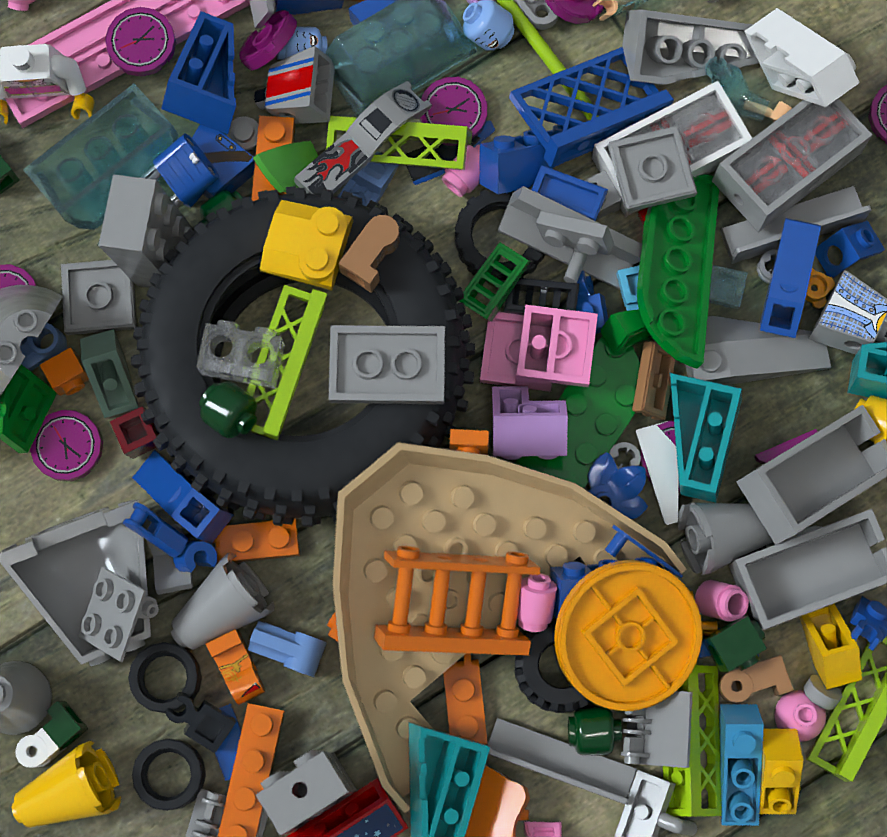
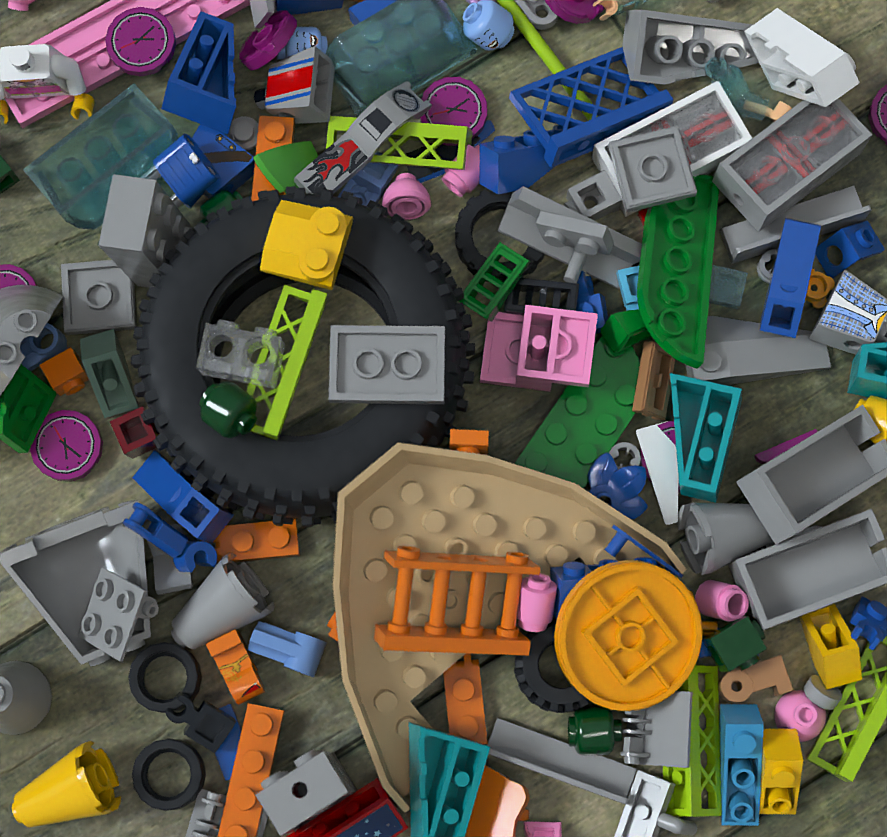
leg [15,701,89,768] -> none
medium nougat leg [339,215,400,293] -> none
lavender brick [492,386,568,460] -> none
blue tile [531,165,608,221] -> none
none -> bright pink brick [382,173,431,220]

